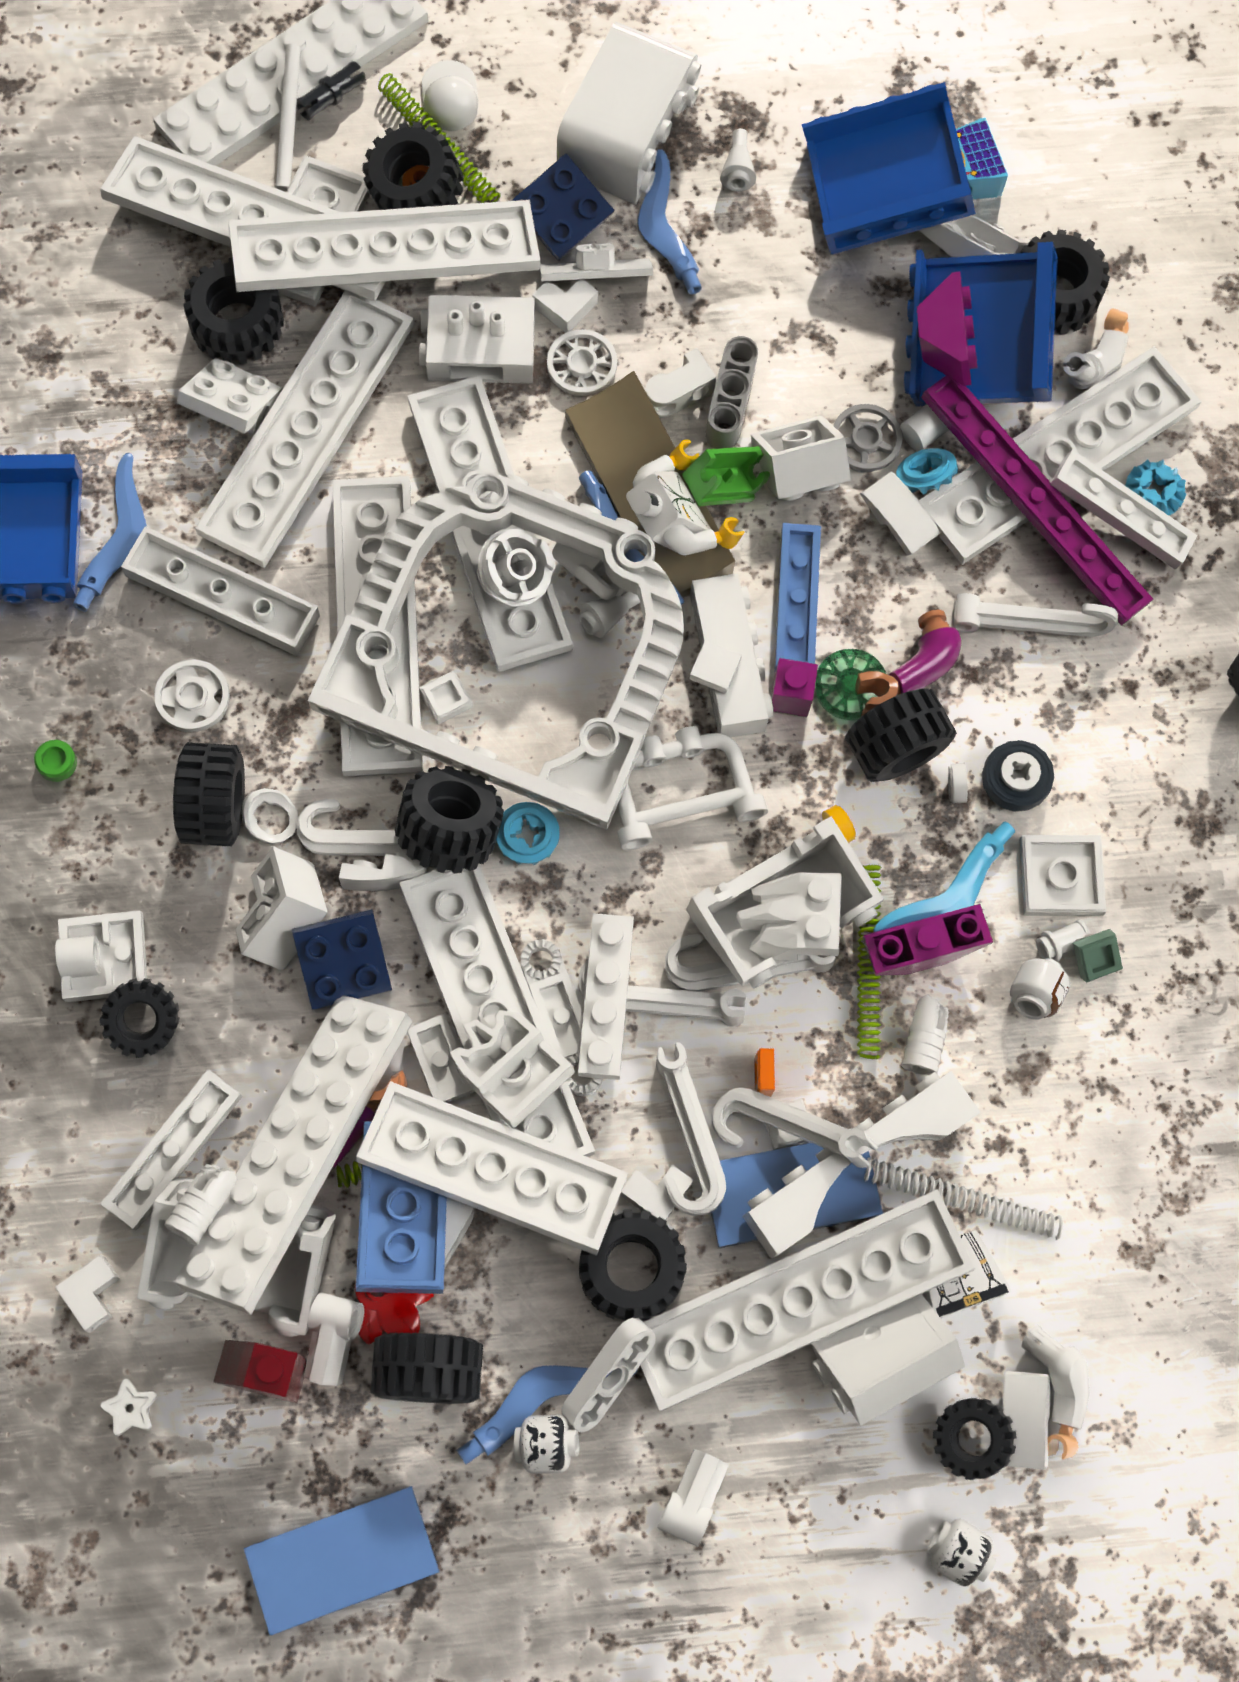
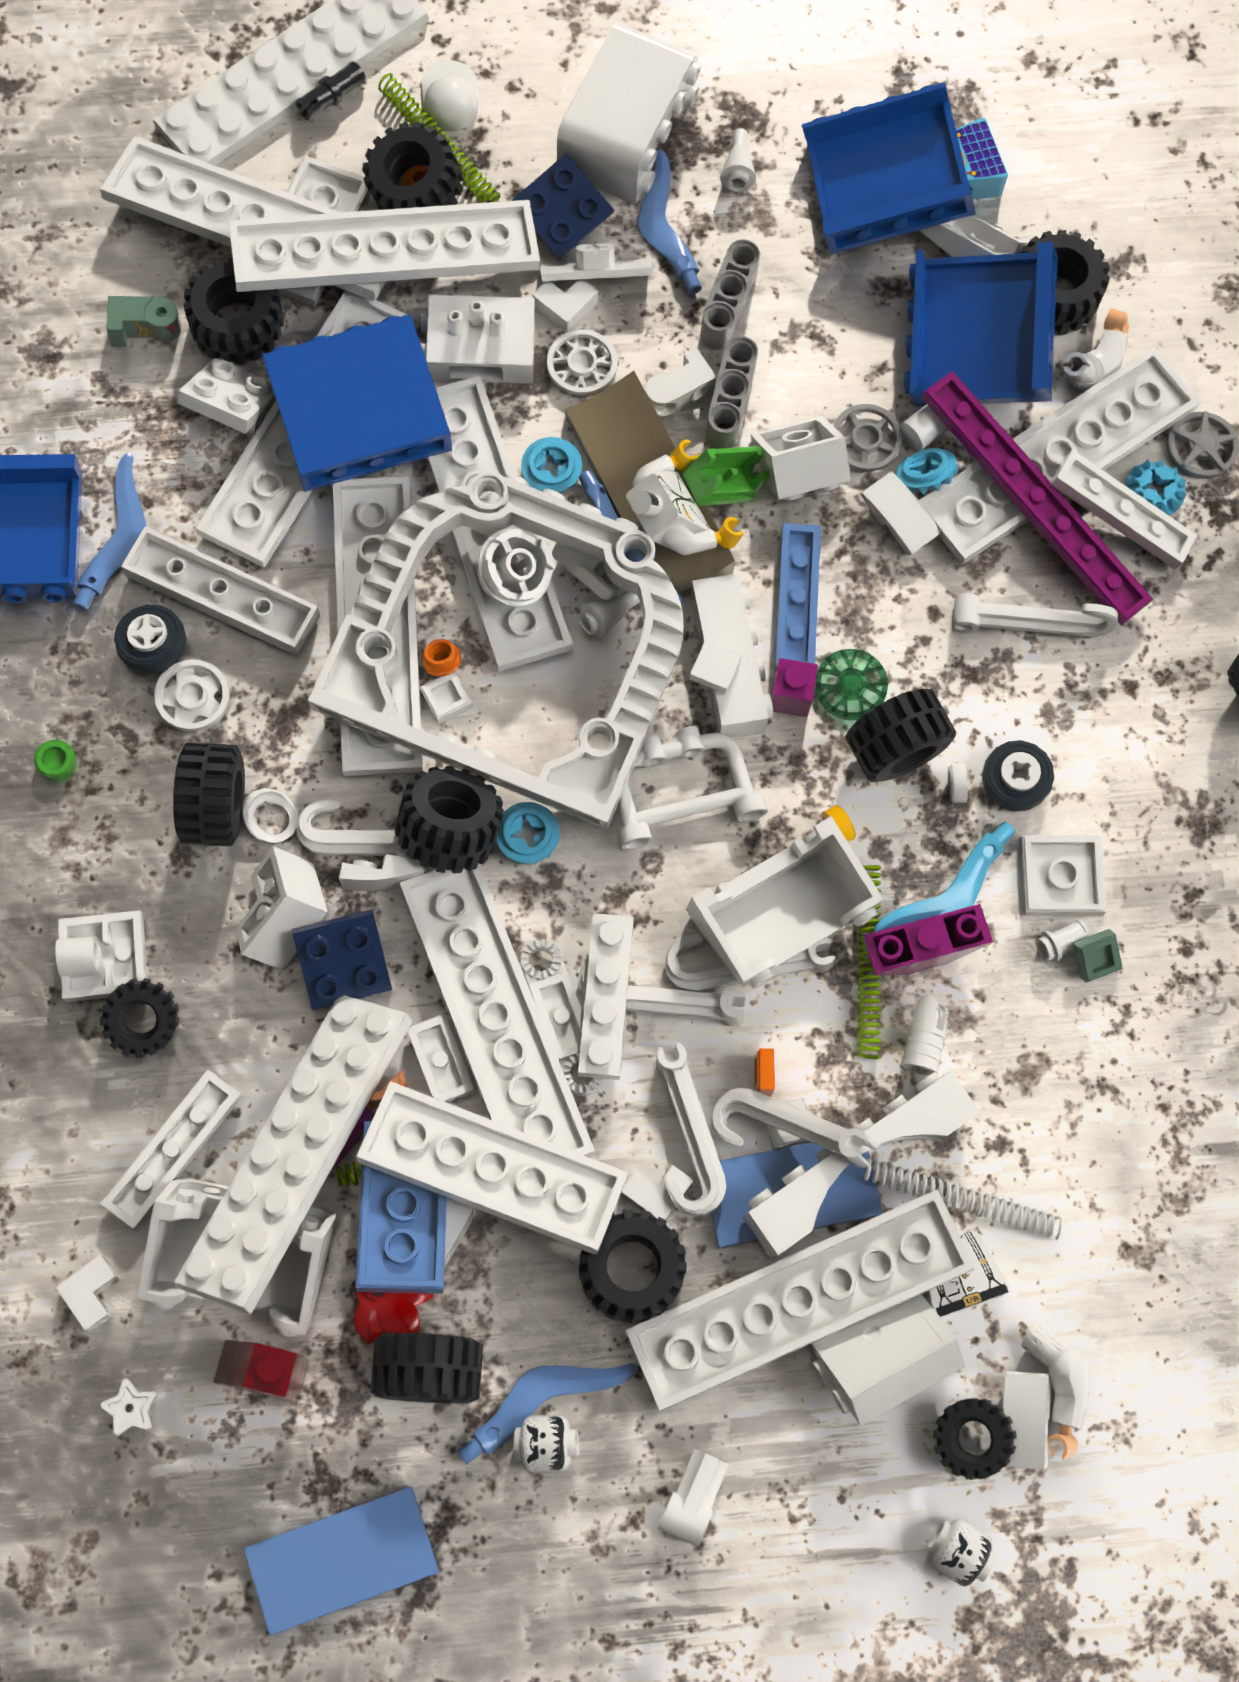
white hinge [164,1164,237,1245] -> none
white piece [275,43,301,191] -> none
white piece [303,1292,364,1386] -> none
white plate [450,1010,575,1129] -> none
white beam [561,1318,655,1432] -> none
white plate [736,872,842,961] -> none
magenta piece [855,610,962,717] -> none
magenta slope [917,271,978,386] -> none
white head [1010,958,1071,1020] -> none
none -> sand green leg [106,296,182,347]
none -> black wheel [114,605,187,674]
none -> blue panel [262,314,452,492]
none -> orange plate [422,639,462,677]
none -> medium azure gear [521,437,582,495]
none -> light grey beam [700,239,760,350]
none -> light grey wheel [1167,411,1239,479]

